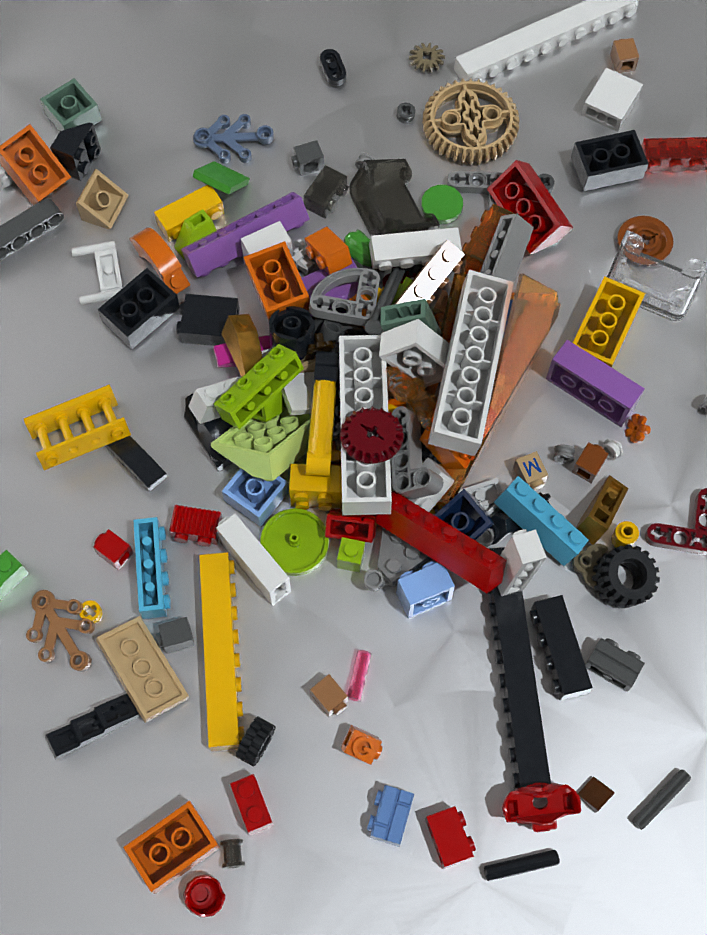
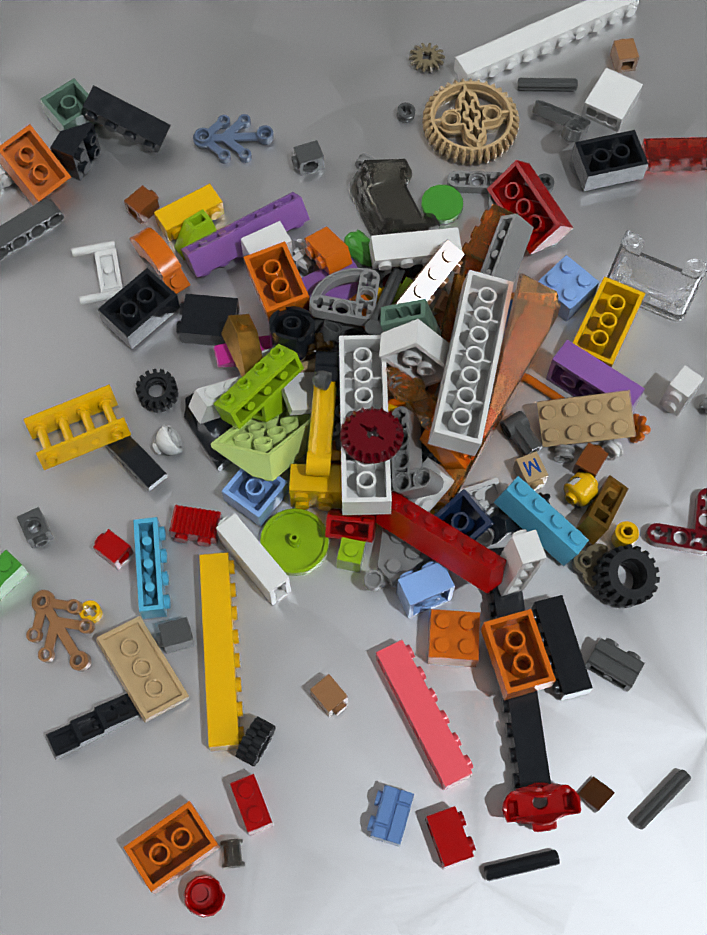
tan slope [76,169,129,229] -> none
bright green tile [193,161,250,195] -> none
clear smoke brick [303,165,349,219] -> none
black plate [320,49,346,86] -> none
orange brick [341,725,383,765] -> none
clear pink piece [347,650,372,702] -> none
dark orange gear [617,216,673,266] -> none
none -> dark grey brick [17,507,54,548]
none -> black brick [81,85,171,153]
none -> dark orange brick [124,185,160,225]
none -> black tyre [136,369,178,413]
none -> white brick [152,425,183,455]
none -> dark grey hinge [312,370,332,391]
none -> coral brick [376,640,474,790]
none -> orange brick [427,609,480,667]
none -> orange brick [481,609,556,700]
none -> dark grey piece [500,411,543,456]
none -> dark grey axle [517,78,578,91]
none -> orange bar [518,370,565,400]
none -> dark grey beam [532,100,591,142]
none -> light blue brick [534,255,599,322]
none -> tan plate [537,390,636,447]
none -> yellow head [563,472,598,507]
none -> white brick [659,365,704,417]

